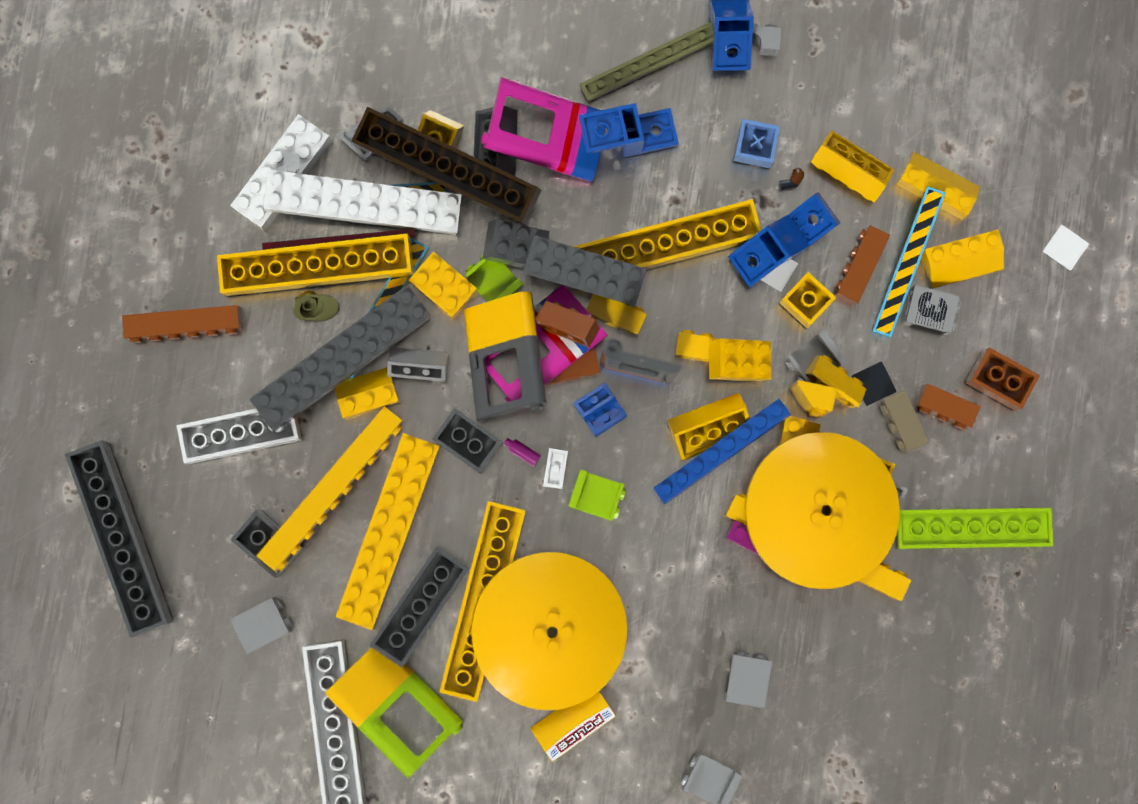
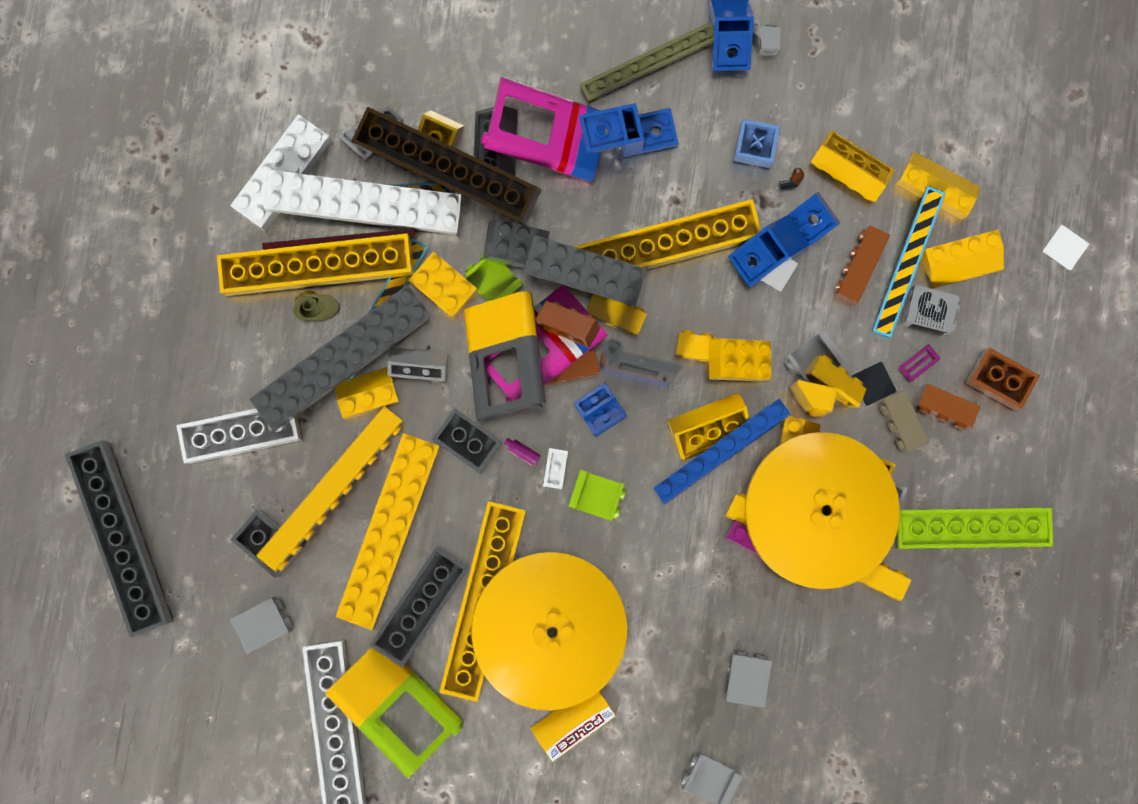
dark orange brick [122,305,243,343] -> none
yellow brick [779,272,836,328] -> none
none -> magenta tile [898,344,941,382]

